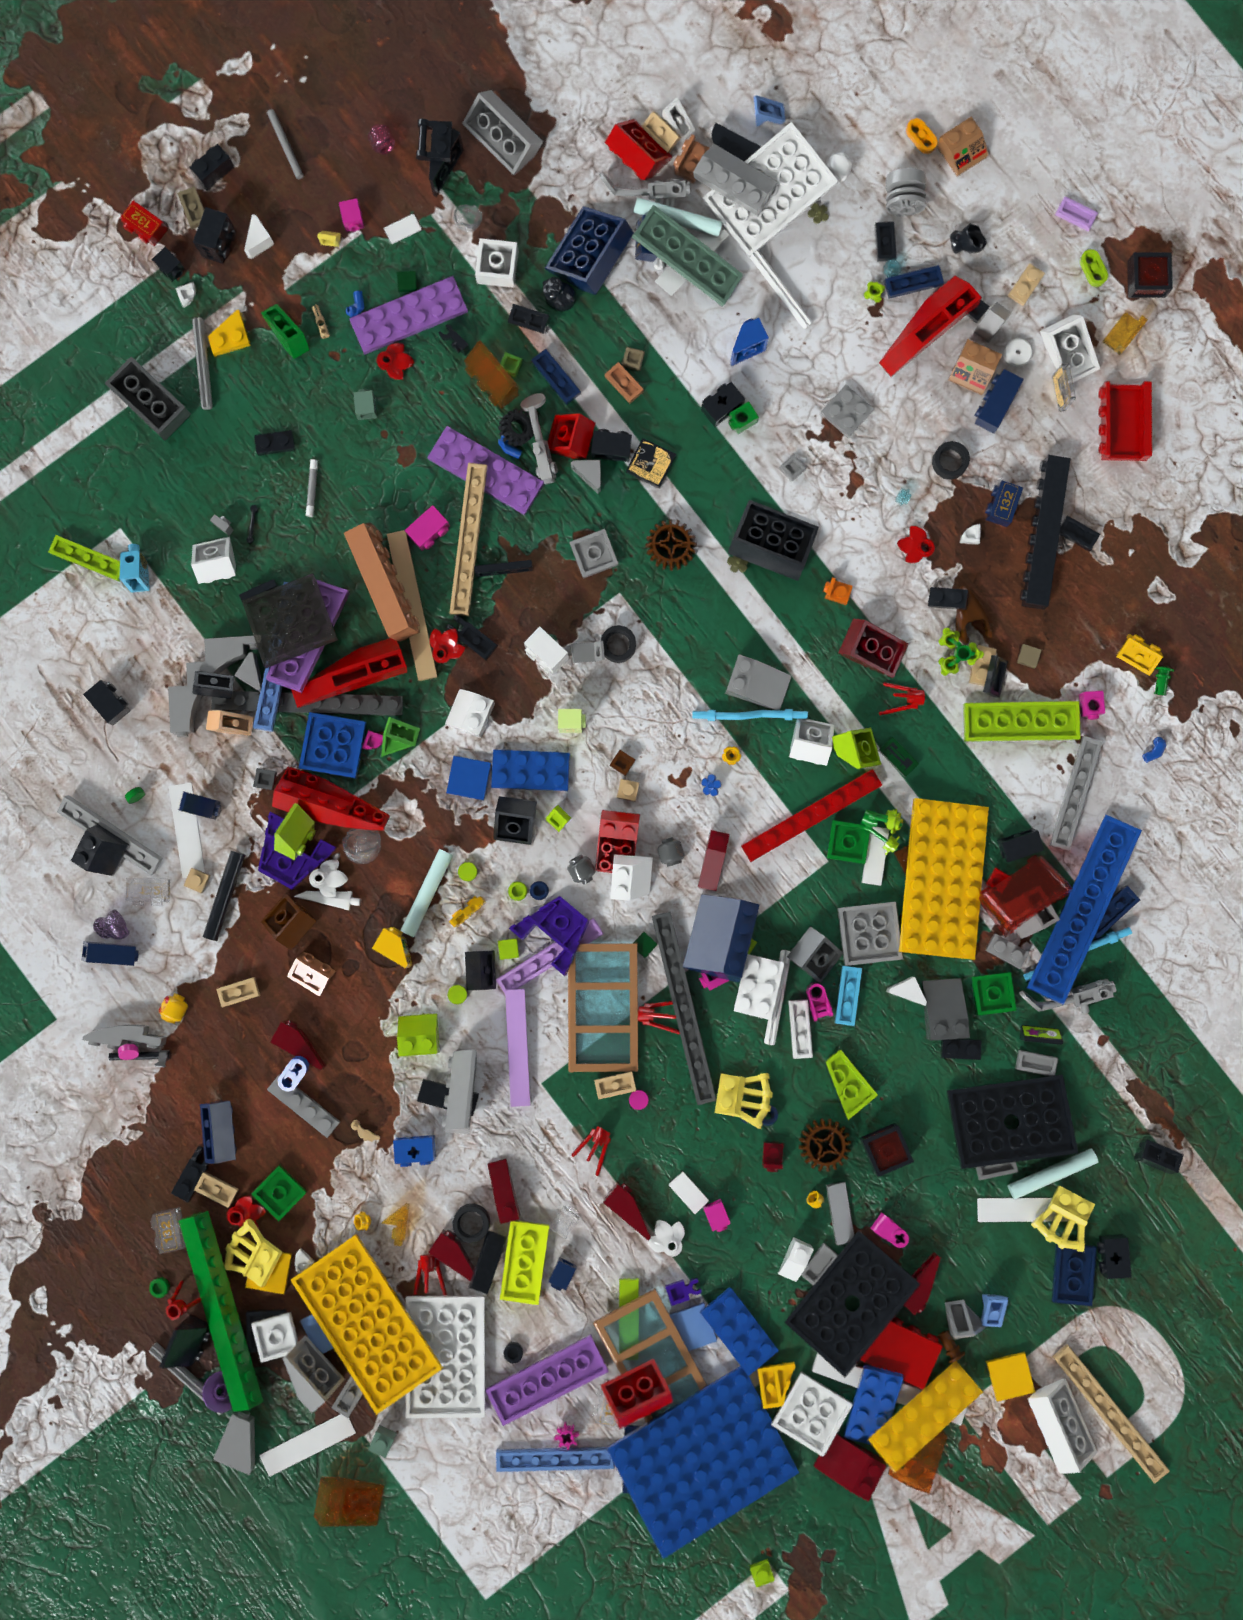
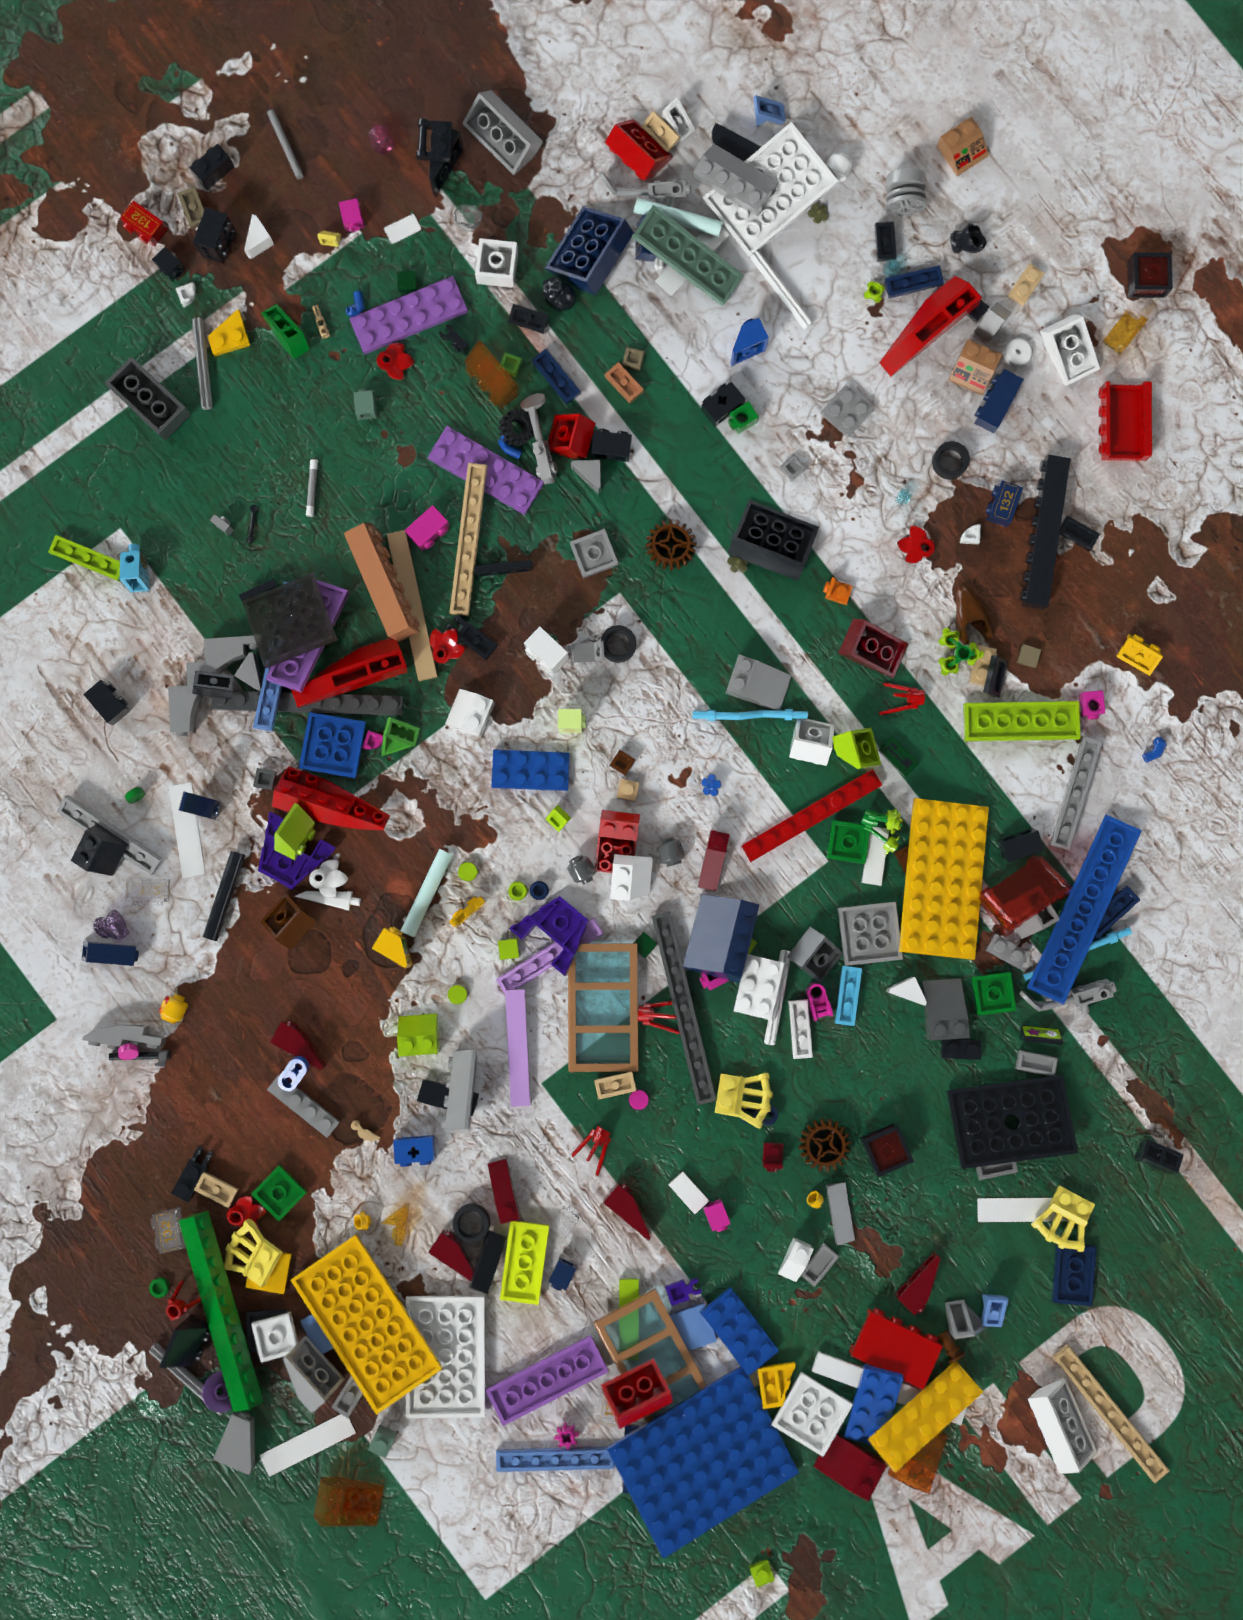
tan plate [183,868,211,893] -> none
white slope [191,537,236,584] -> none
dark blue brick [200,1101,236,1164] -> none
light nougat slope [206,710,254,736] -> none
tan plate [216,977,261,1007] -> none
black plate [254,430,295,456] -> none
bracket [287,952,336,996] -> none
white tile [295,1248,315,1274] -> none
clear cylinder [342,828,382,864] -> none
red plant [413,1254,447,1296] -> none
blue tile [446,756,492,801] -> none
black panel [465,950,496,990] -> none
black slope [493,796,537,845] -> none
black tile [503,1342,523,1364] -> none
tile [626,438,676,489] -> none
white plate [647,1220,685,1257] -> none
nougat bracket [673,134,709,184] -> none
yellow plate [722,746,741,765] -> none
black plate [784,1231,921,1378] -> none
lime wing [825,1049,878,1120] -> none
dark pink piece [870,1212,909,1248] -> none
light orange plate [906,118,937,154] -> none
black plate [928,587,969,610] -> none
red tile [985,868,1012,894] -> none
yellow tile [986,1352,1035,1402] -> none
light aqua piece [1008,1148,1098,1200] -> none
tile [1052,363,1076,412] -> none
lavender tile [1055,196,1098,231] -> none
lime plate [1080,249,1108,287] -> none
black brick [1097,1234,1132,1279] -> none
green pin [1154,666,1174,696] -> none

